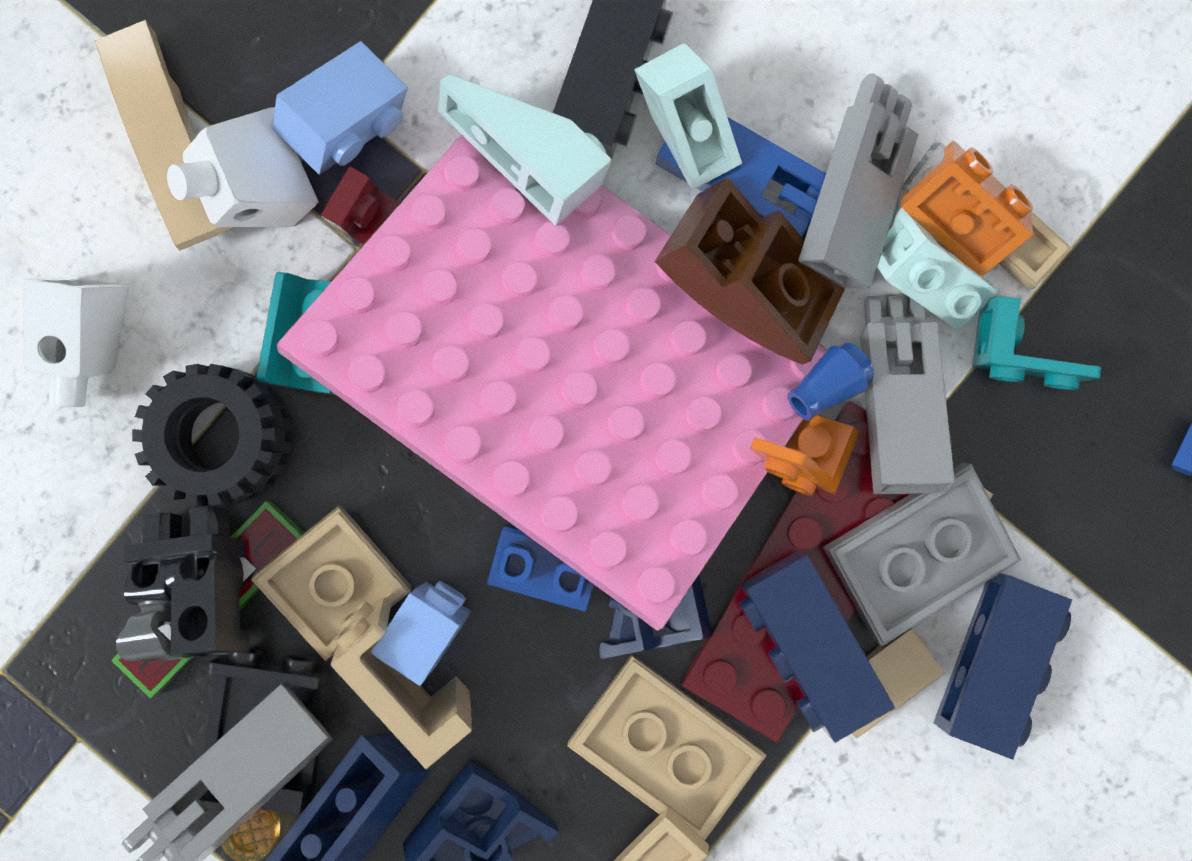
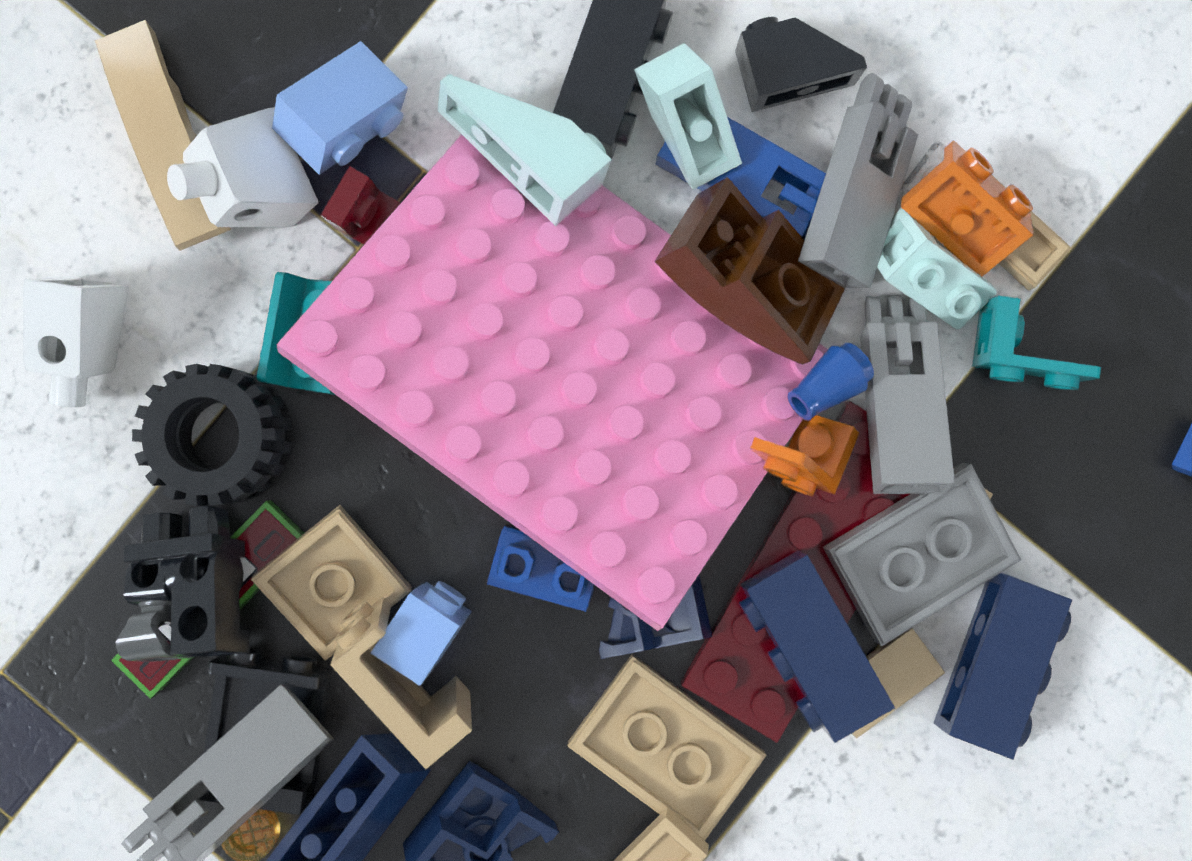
none -> black slope [735,17,867,112]

